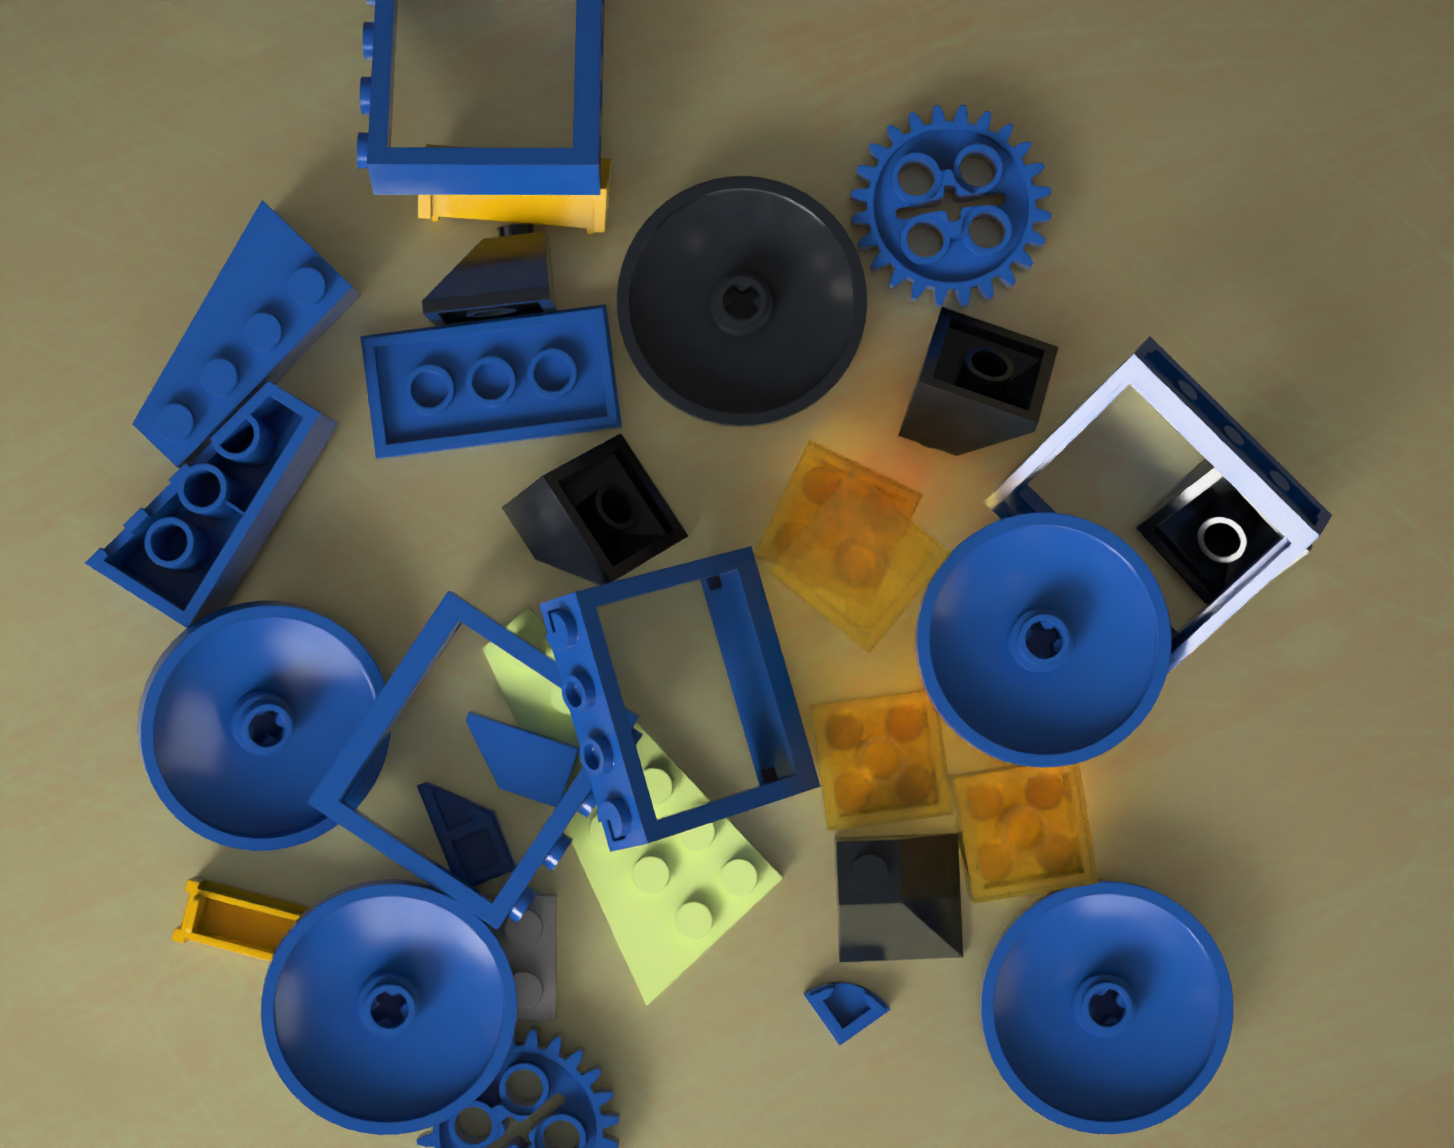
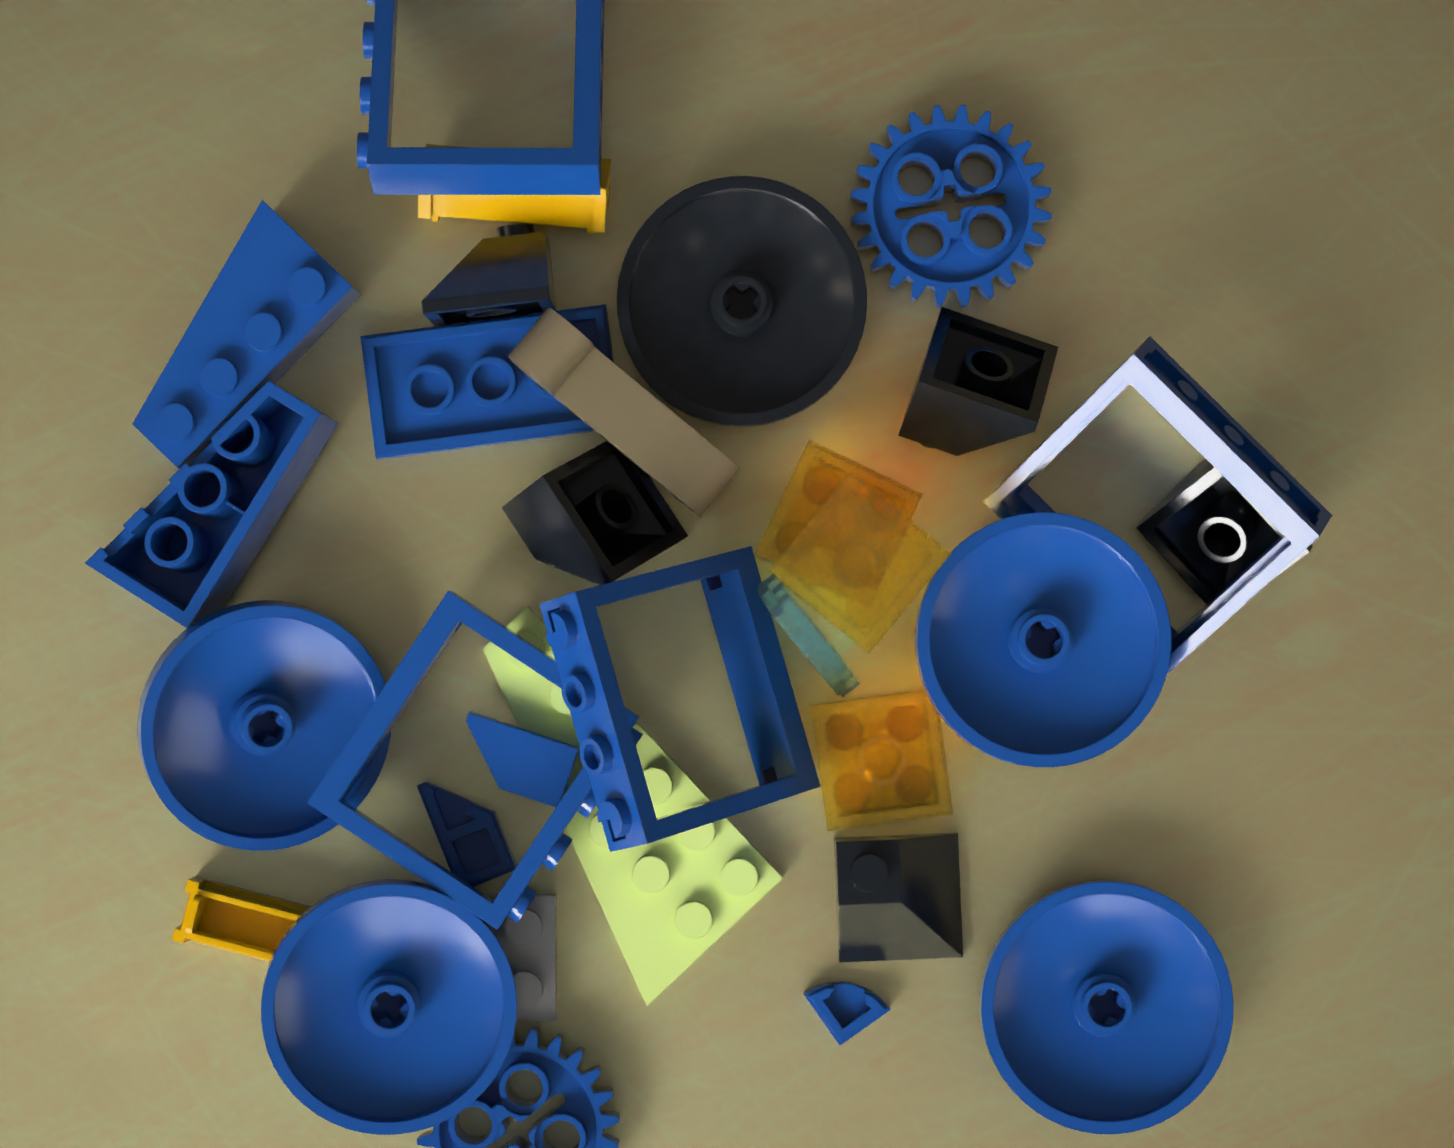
clear yellow brick [948,763,1099,904] -> none
none -> dark tan beam [508,307,740,517]
none -> clear light blue tile [757,574,860,697]

